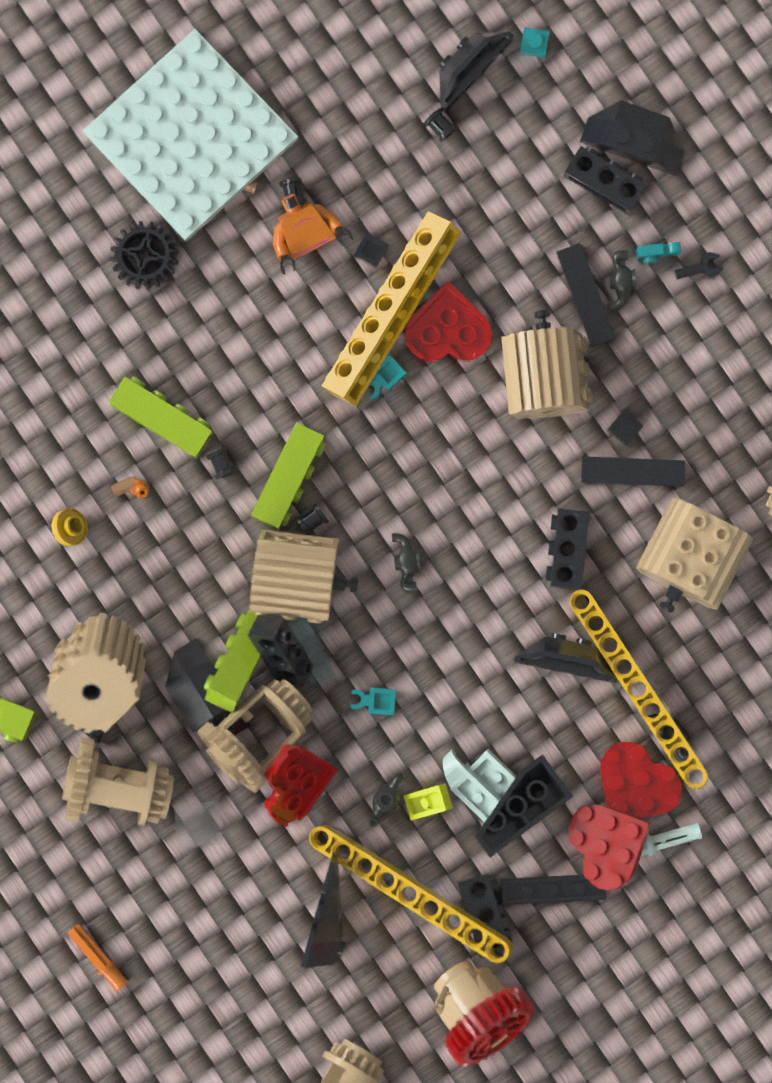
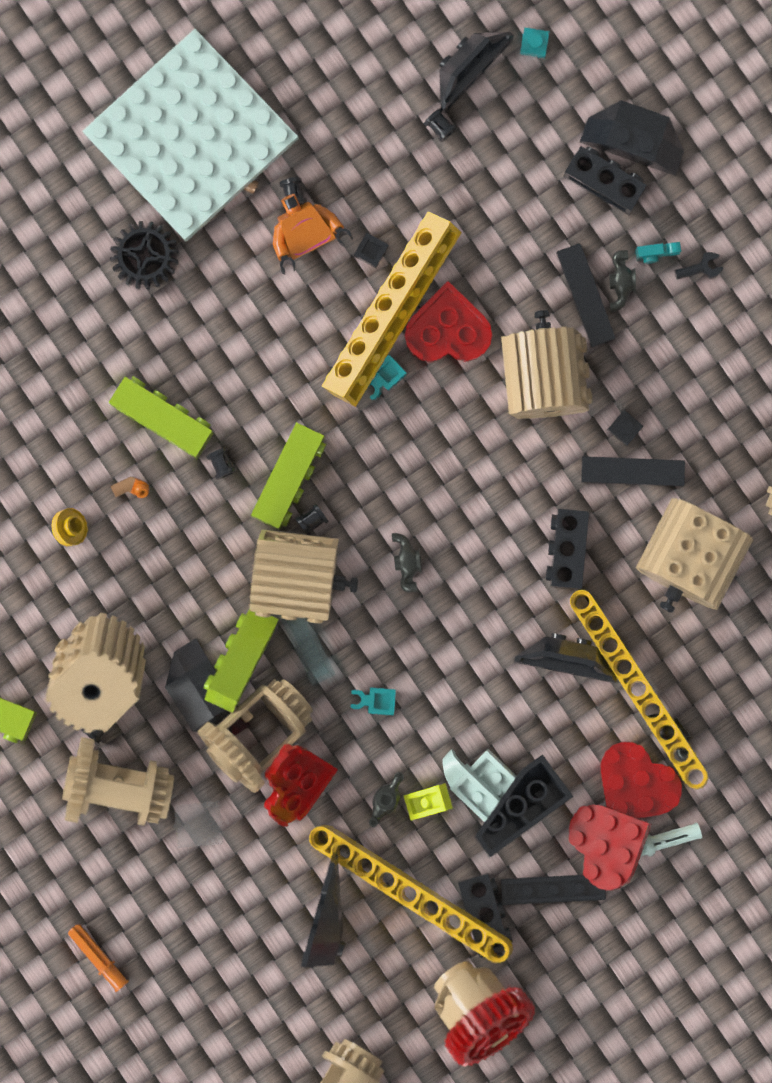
black brick [248,615,314,686] -> none

